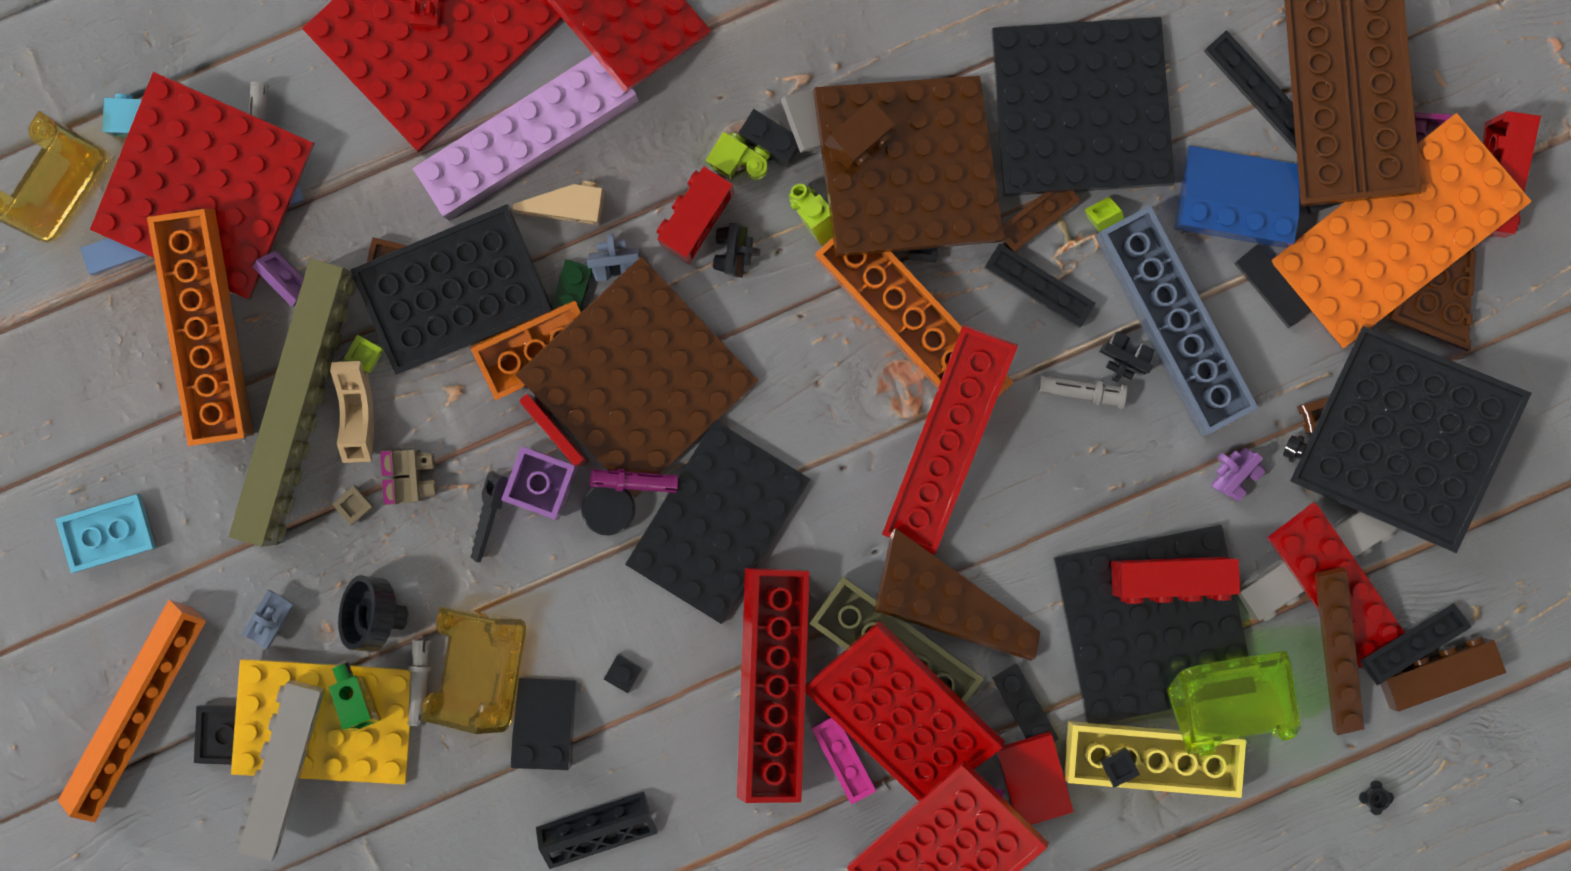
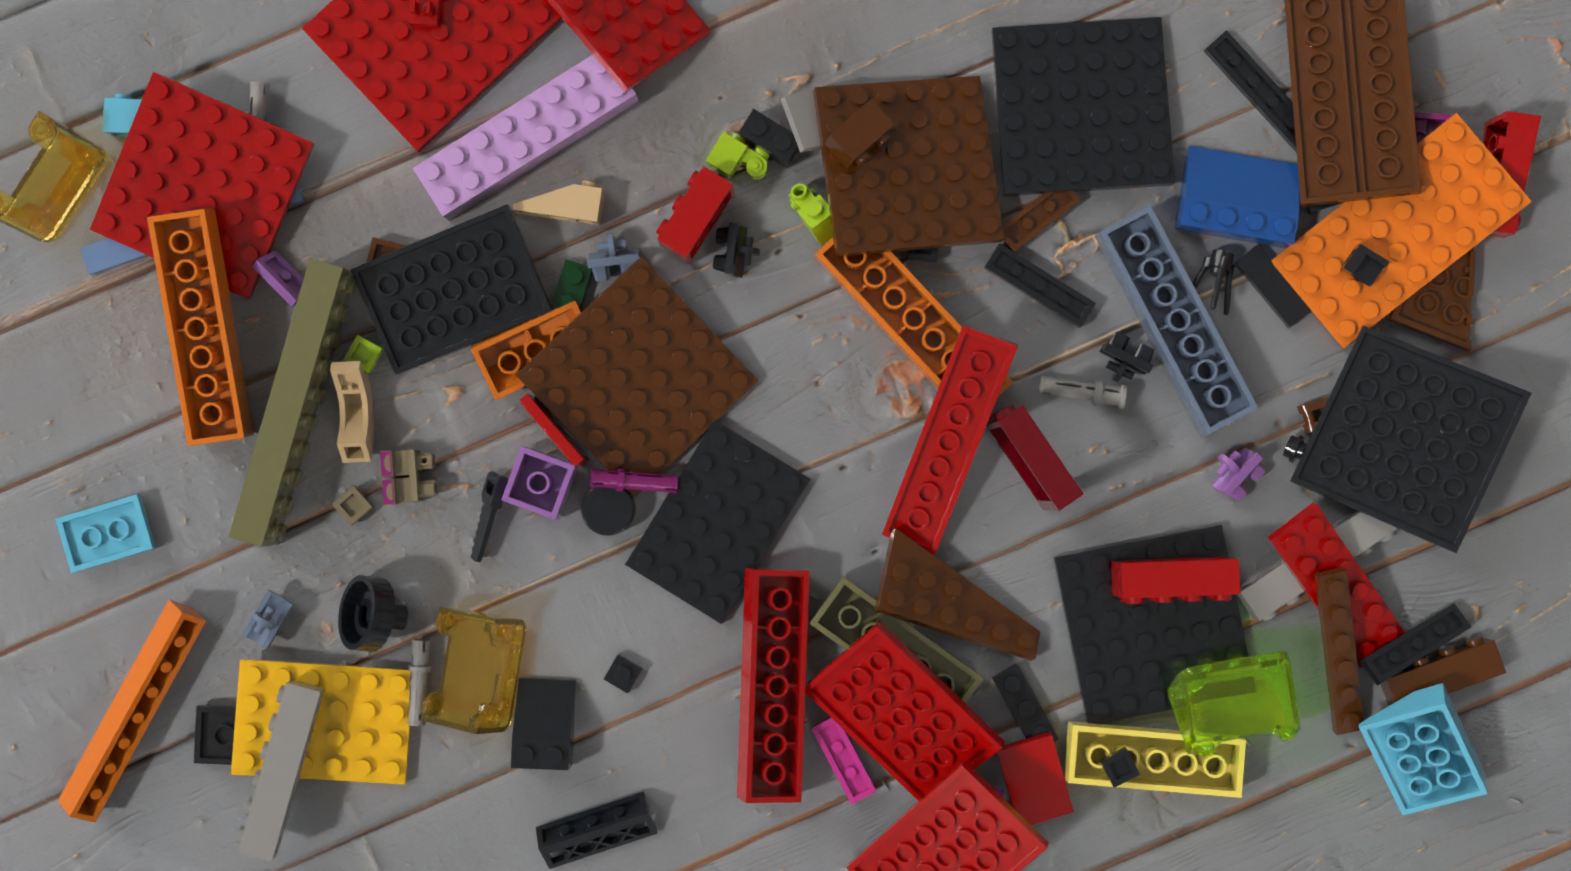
green torso [329,662,381,731] -> none
lime plate [1084,197,1124,232] -> none
black plate [1359,780,1394,815] -> none
none -> dark red window [986,404,1084,511]
none -> black plant [1192,249,1235,315]
none -> black panel [1340,243,1390,286]
none -> medium azure slope [1359,683,1488,816]

